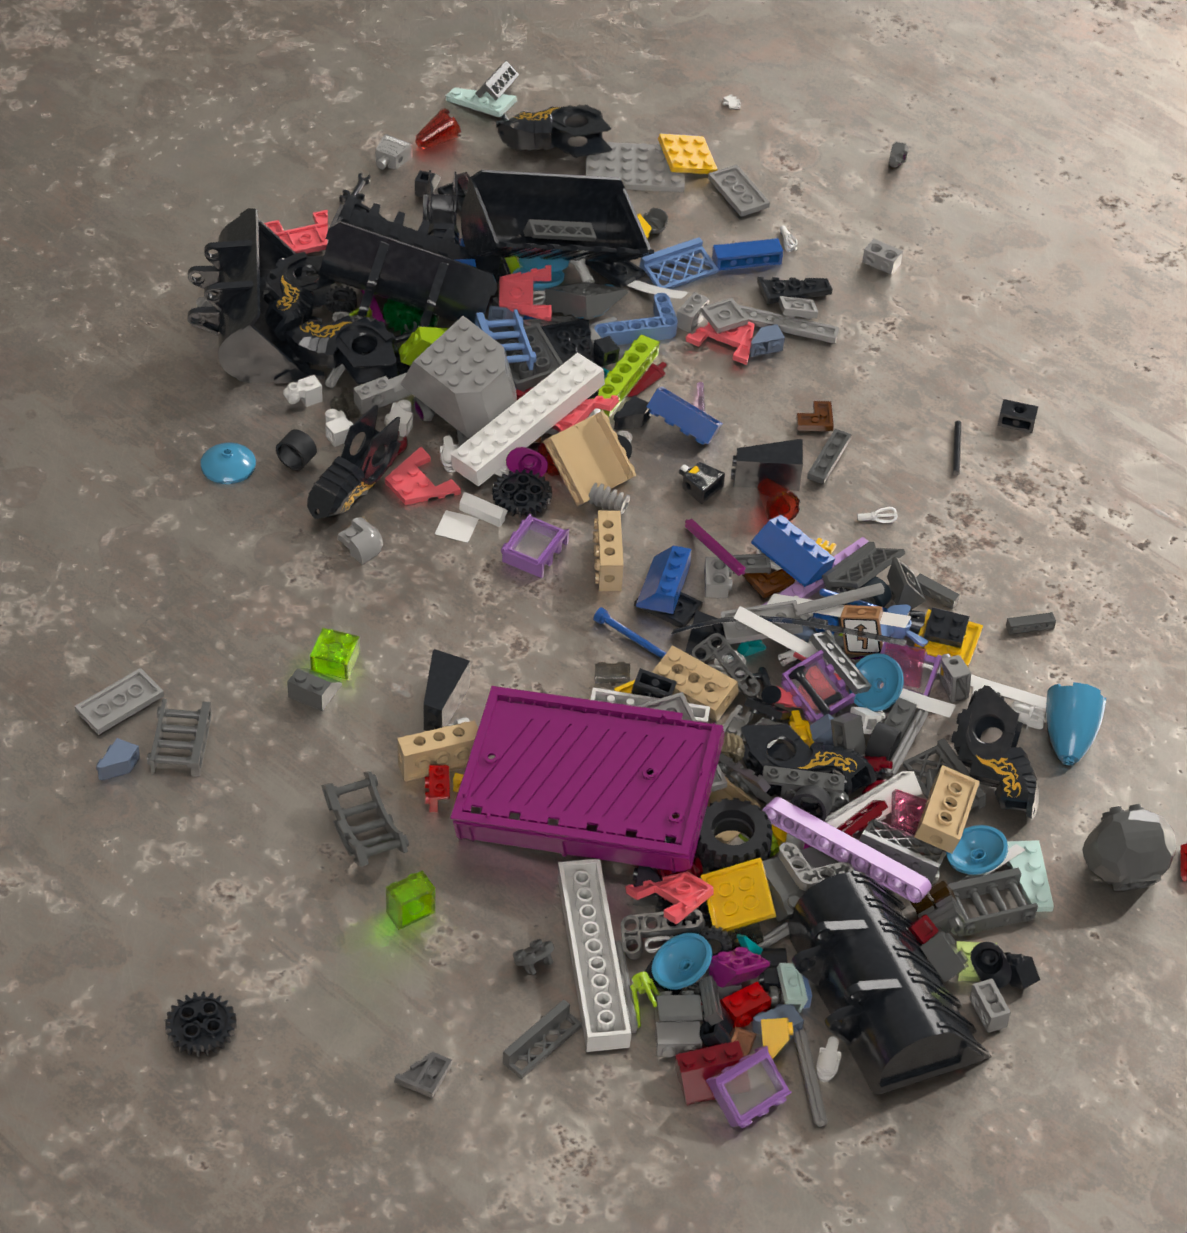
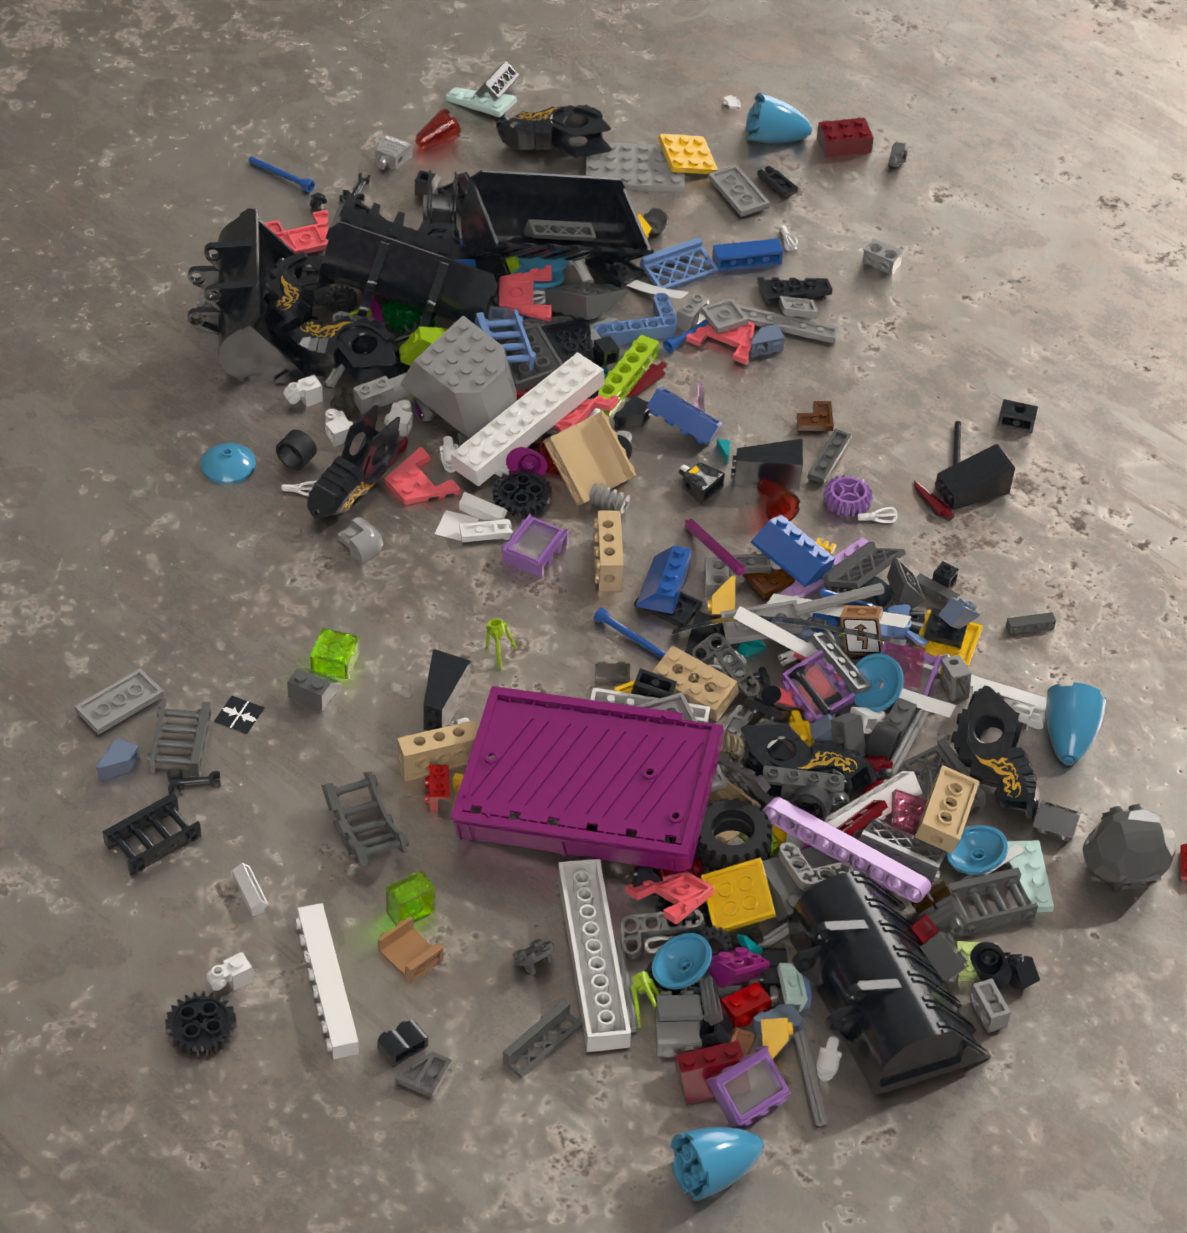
none -> black fence [102,793,201,876]
none -> black bar [167,769,221,796]
none -> white brick [205,952,253,991]
none -> black sticker [214,696,265,734]
none -> white piece [232,863,269,917]
none -> blue piece [249,157,315,193]
none -> white piece [282,481,316,496]
none -> white brick [295,903,359,1059]
none -> black plate [310,192,327,211]
none -> black brick [377,1019,429,1066]
none -> medium nougat panel [378,916,444,983]
none -> white plate [459,519,513,542]
none -> lime plant [485,619,517,670]
none -> blue piece [663,319,708,353]
none -> dark azure cylinder [670,1127,764,1201]
none -> yellow slope [707,576,735,616]
none -> teal piece [716,439,730,464]
none -> dark azure cylinder [745,93,813,144]
none -> black hinge [757,166,798,198]
none -> dark red brick [817,117,874,158]
none -> medium lavender gear [823,474,873,518]
none -> dark red bar [914,480,954,520]
none -> black brick [932,561,959,590]
none -> black slope [935,444,1015,510]
none -> sand blue slope [938,597,980,629]
none -> dark grey slope [1033,800,1082,841]

